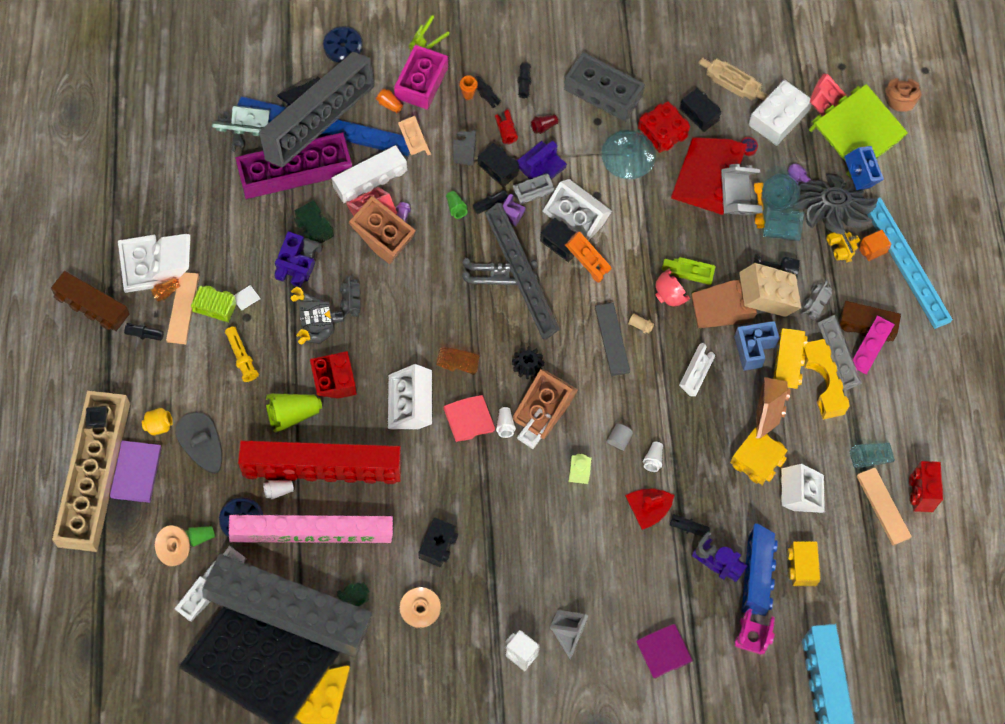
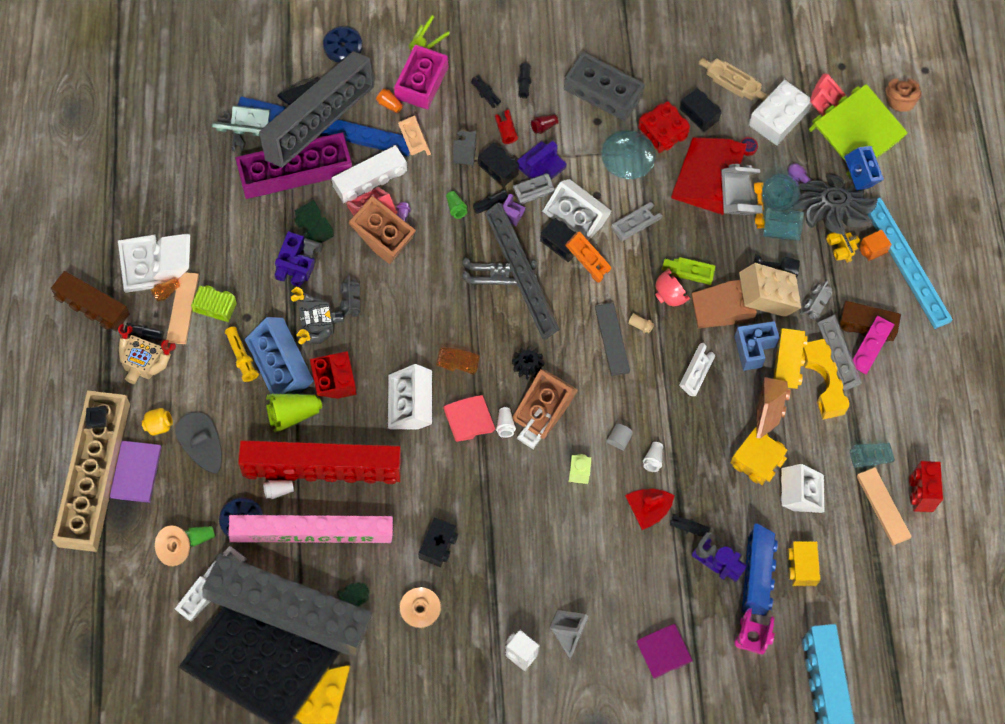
white sticker [234,285,260,311] -> none
orange cone [460,76,477,100] -> none
none -> tan torso [118,324,176,384]
none -> medium blue slope [245,317,314,394]
none -> light grey hinge [611,202,663,242]

